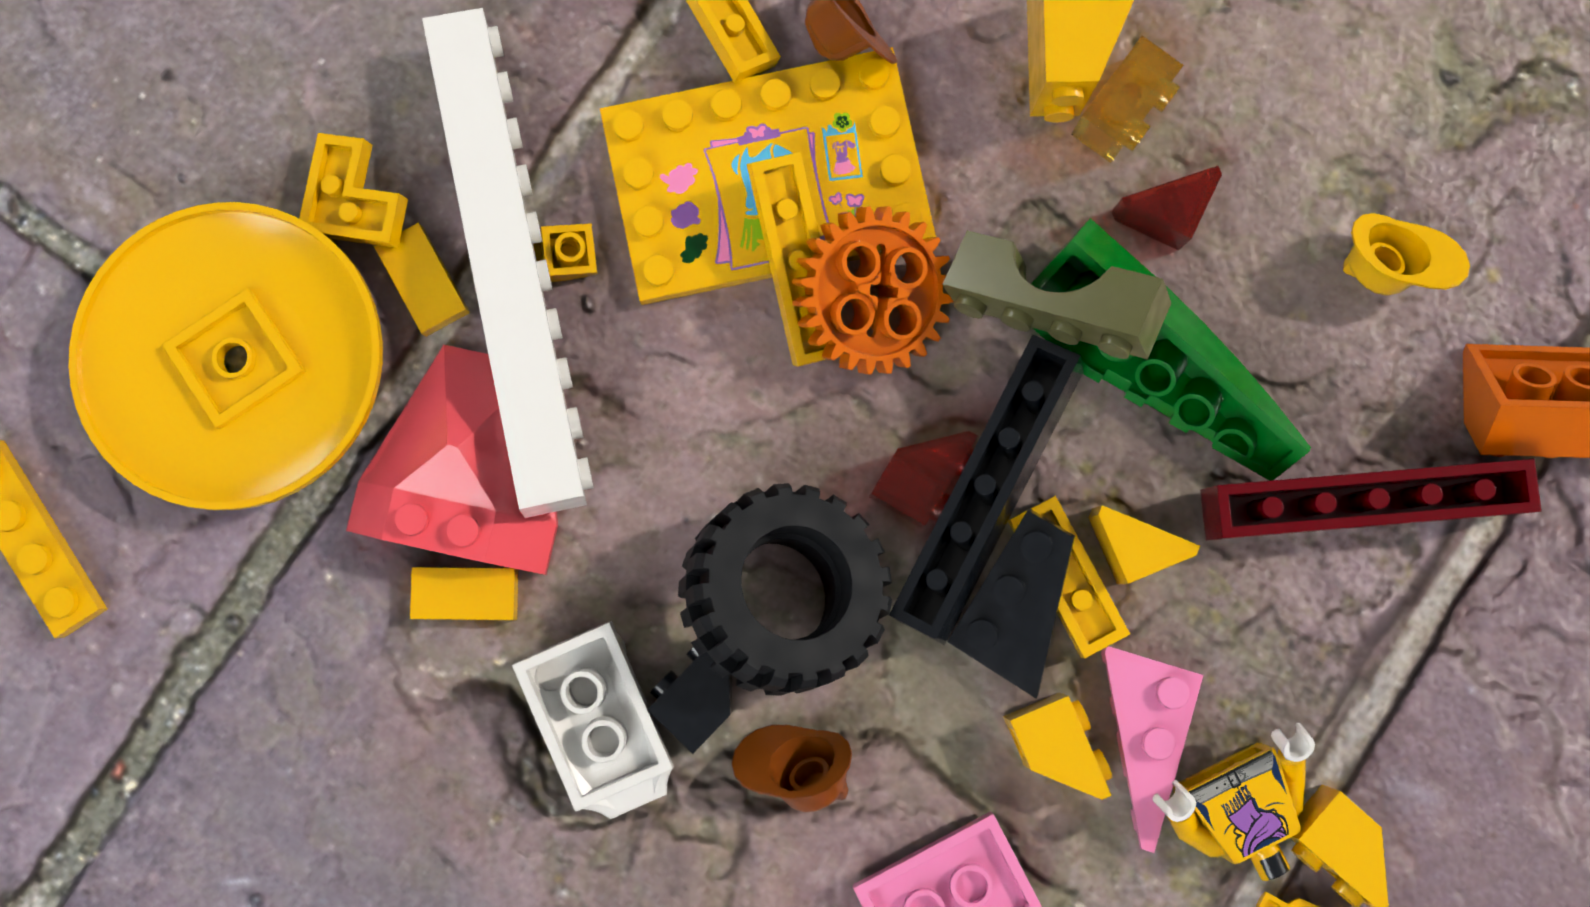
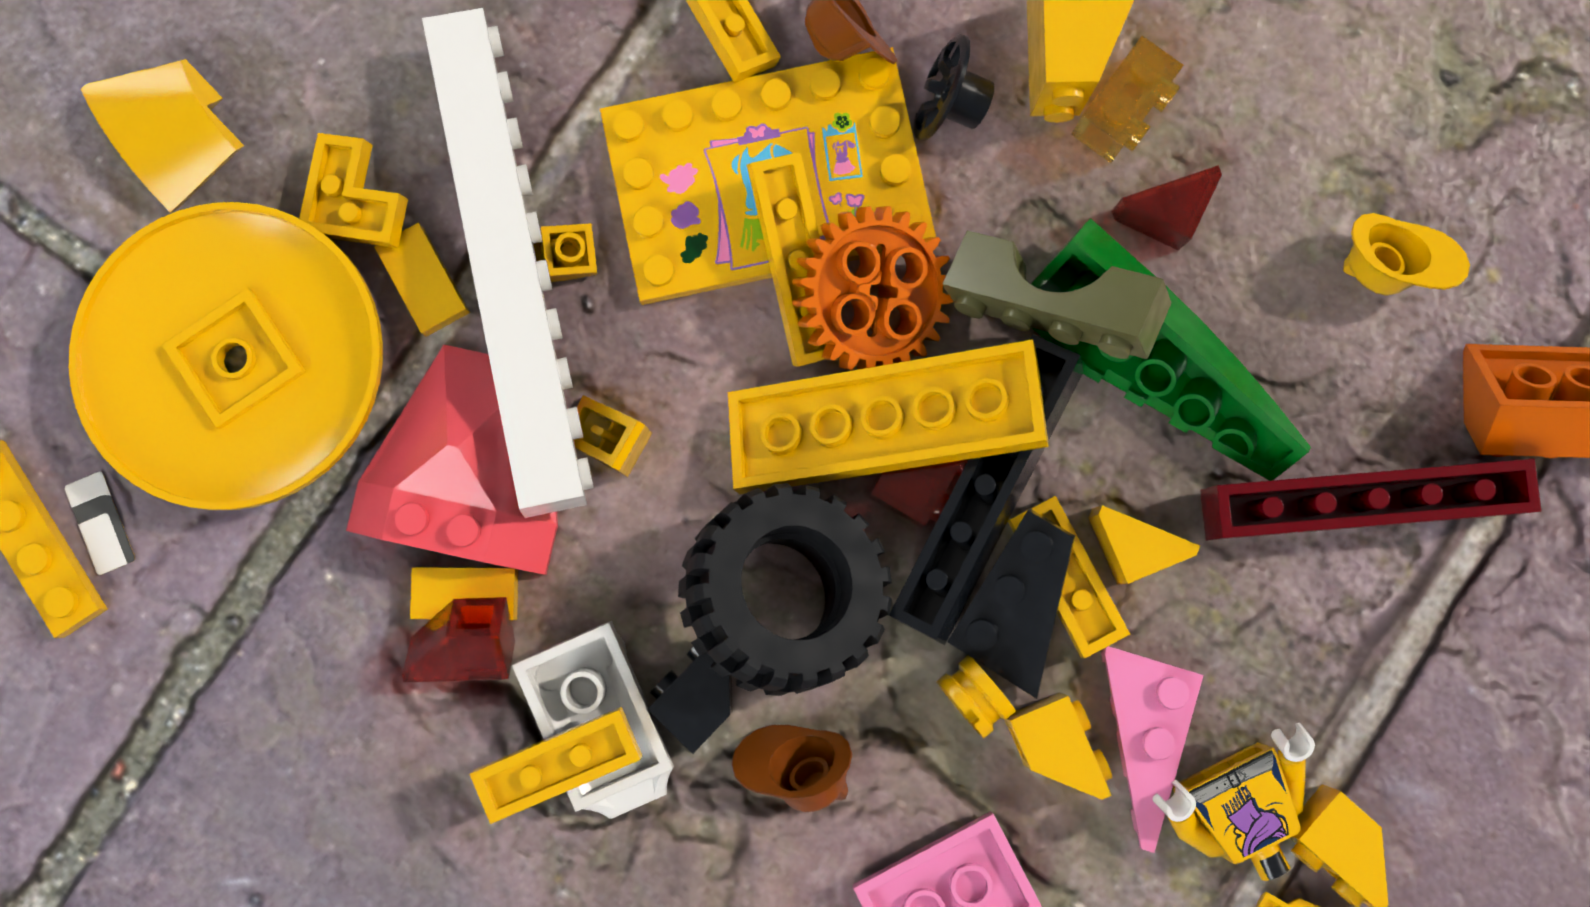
none -> white sticker [65,472,135,575]
none -> yellow slope [81,59,244,213]
none -> clear red slope [402,597,515,682]
none -> yellow plate [469,707,643,824]
none -> yellow slope [574,395,652,477]
none -> yellow plate [728,339,1049,495]
none -> black wheel [914,34,994,141]
none -> yellow wheel [936,655,1016,739]

